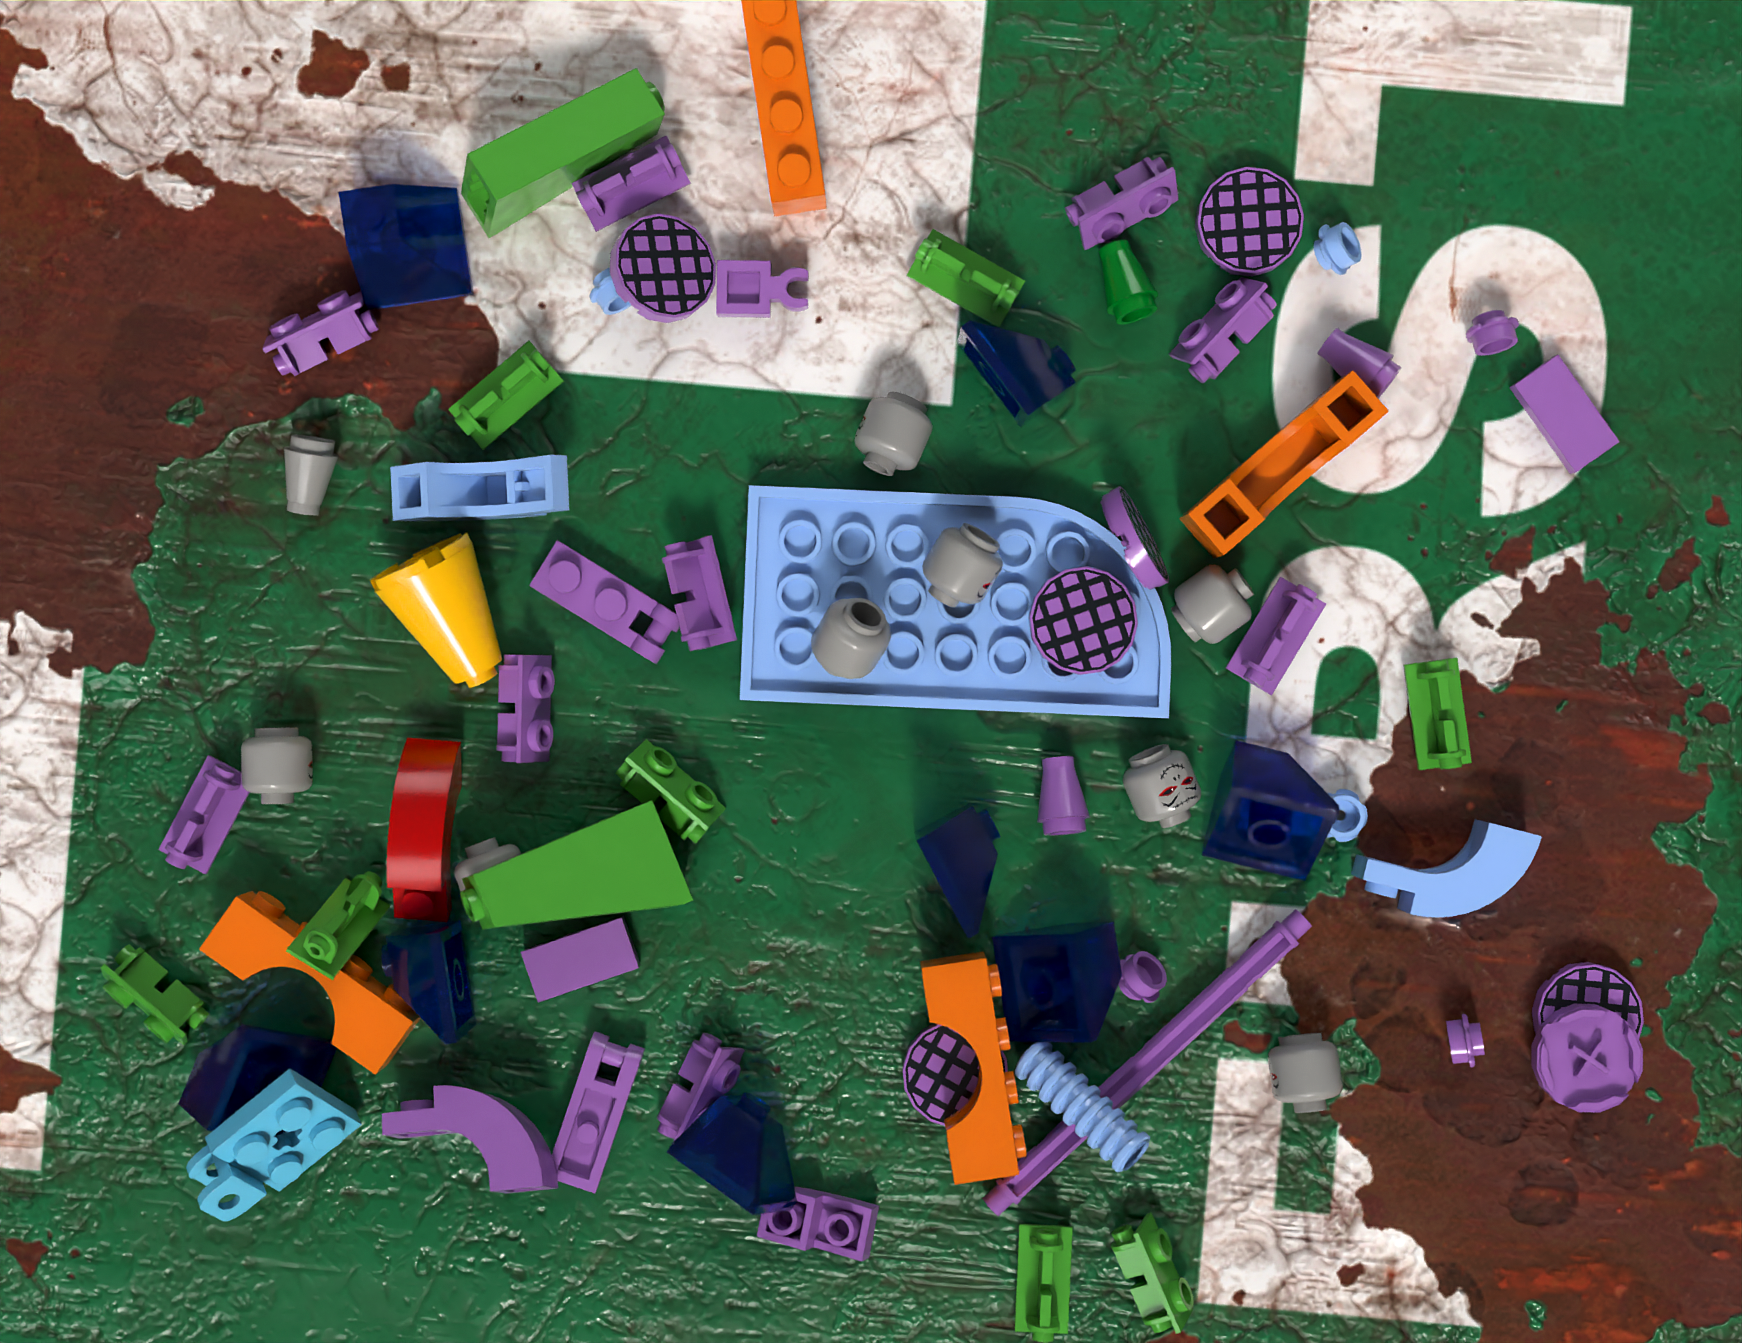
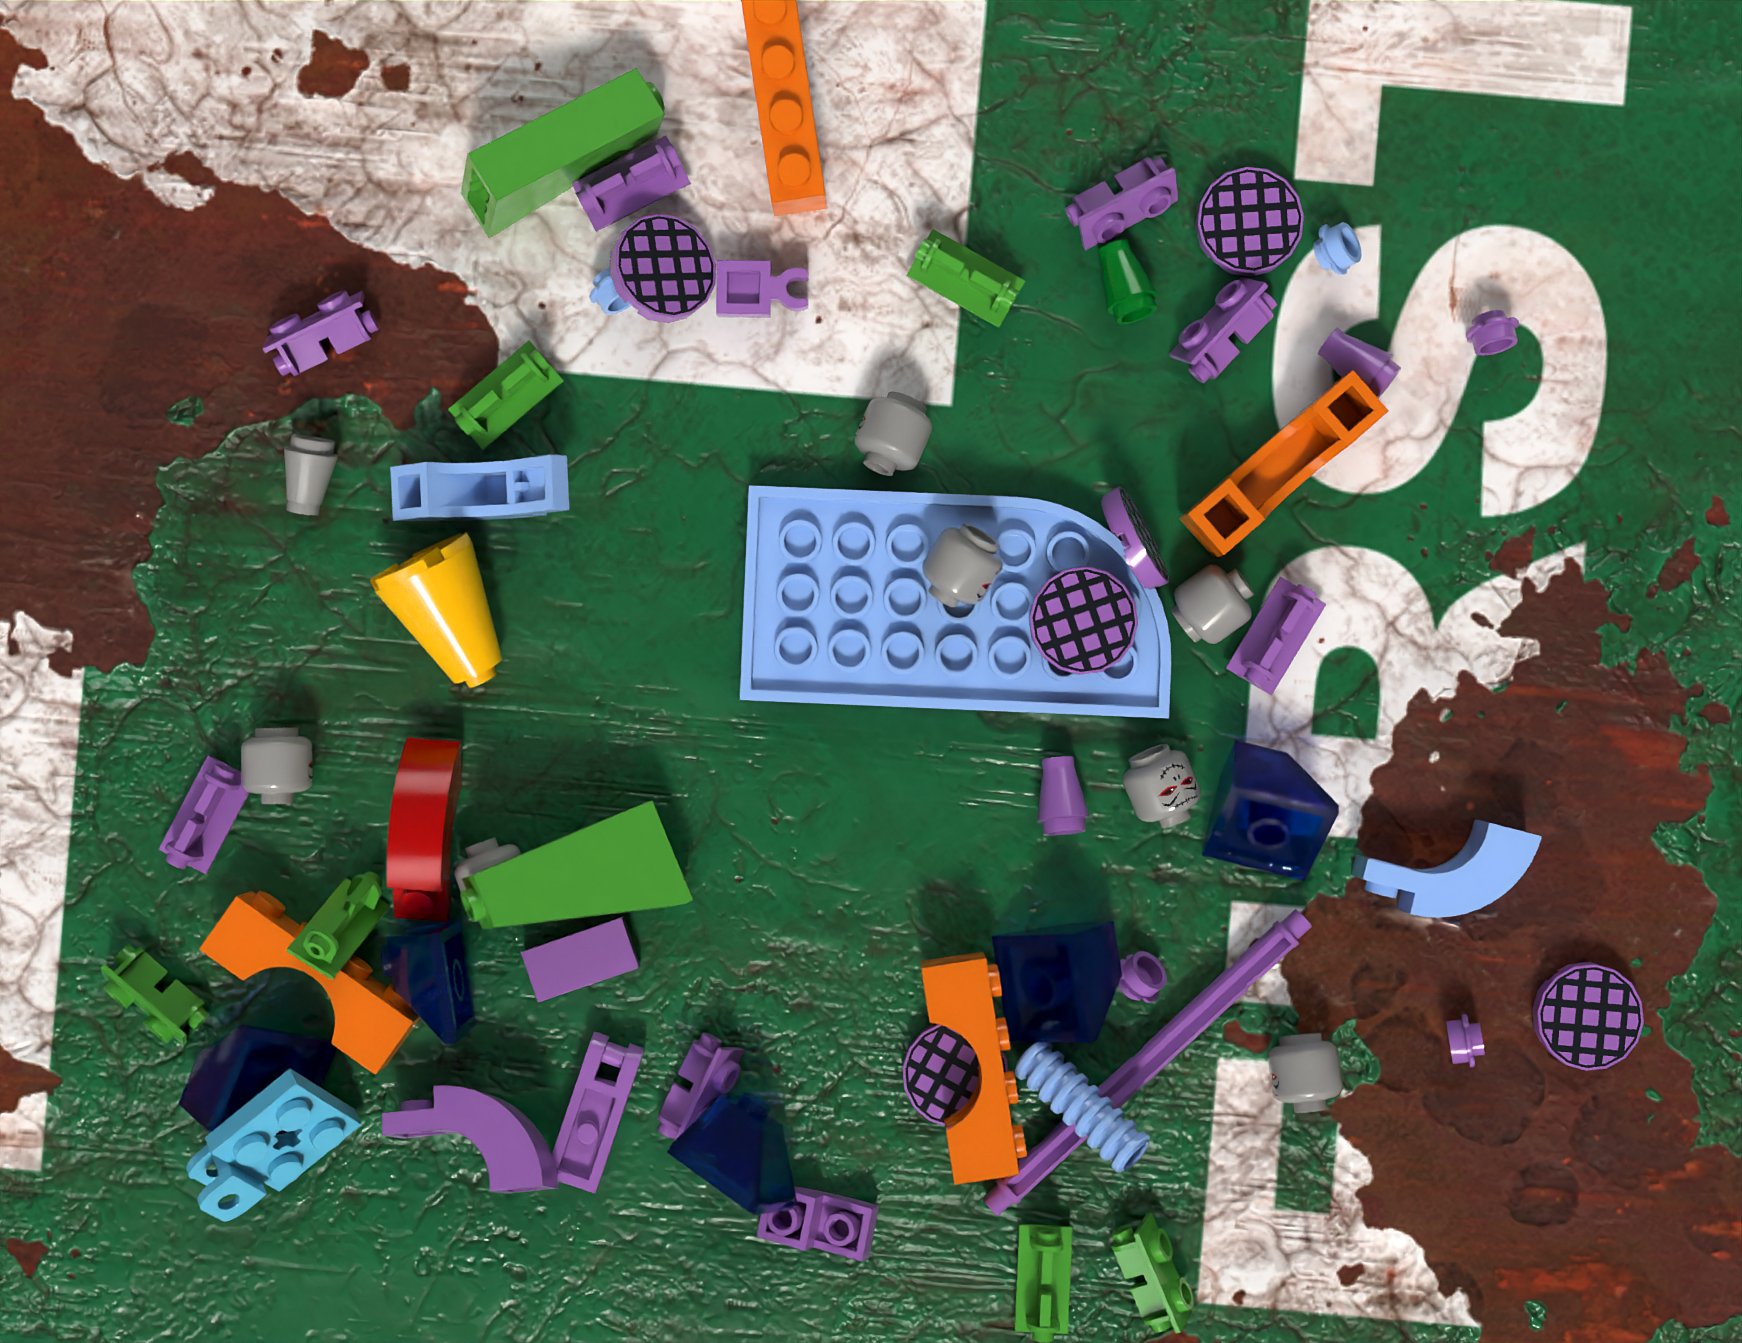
clear blue slope [338,184,474,310] -> none
medium lavender hinge [496,655,555,763] -> none
medium lavender plate [529,540,680,664] -> none
bright green hinge [615,739,726,844] -> none
medium lavender hinge [662,535,737,651] -> none
light grey head [811,598,891,679] -> none
clear blue slope [914,803,1001,939] -> none
clear blue slope [957,320,1076,427] -> none
light blue plate [1315,789,1368,842] -> none
bright green hinge [1403,657,1472,770] -> none
medium lavender tile [1509,355,1620,474] -> none
medium lavender tile [1531,1004,1643,1112] -> none

